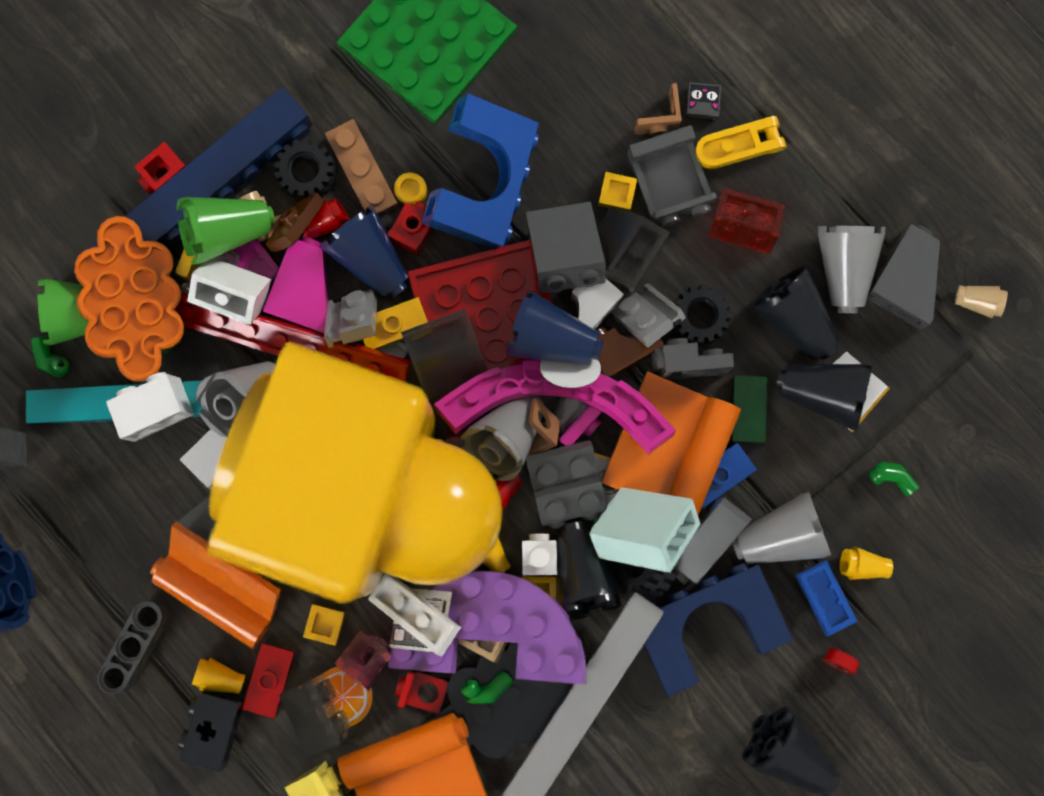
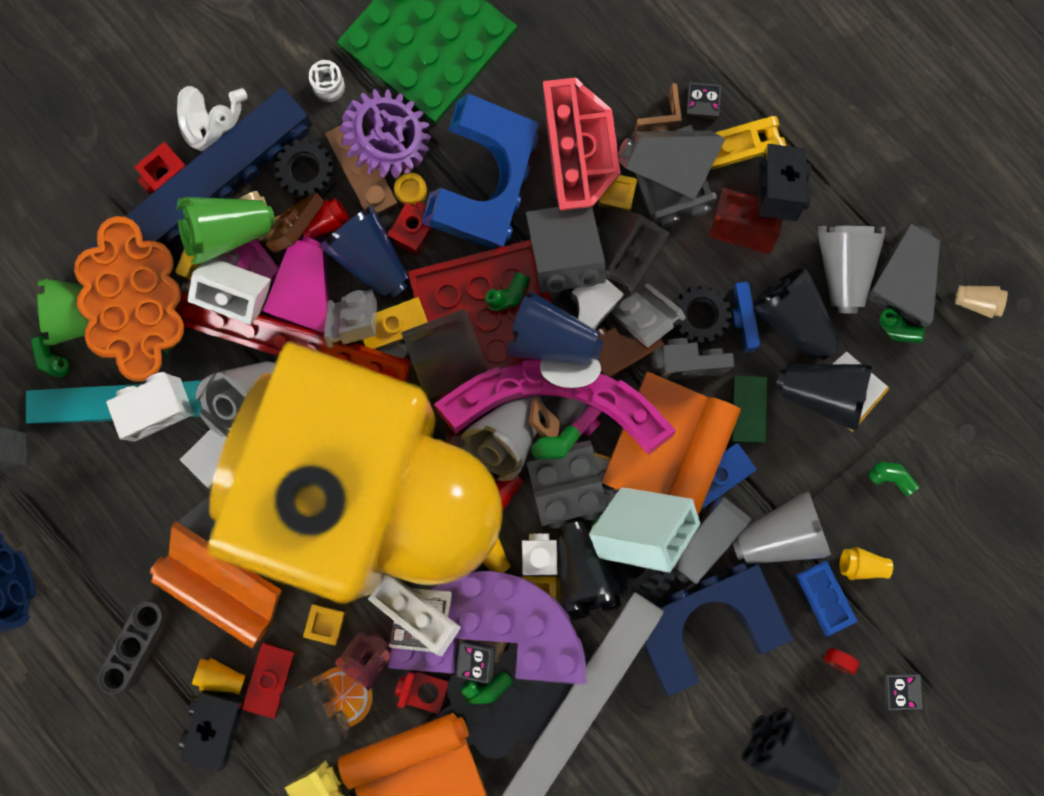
none -> white helmet [177,86,247,152]
none -> black tyre [275,465,346,536]
none -> white wheel [309,60,345,102]
none -> medium lavender gear [339,89,431,178]
none -> tile [457,641,496,684]
none -> green arm [485,272,530,312]
none -> green arm [531,426,580,460]
none -> coral wedge [543,77,620,211]
none -> dark grey slope [618,130,725,200]
none -> blue plate [731,282,761,353]
none -> black brick [758,144,811,222]
none -> green arm [879,308,925,343]
none -> tile [884,674,923,710]

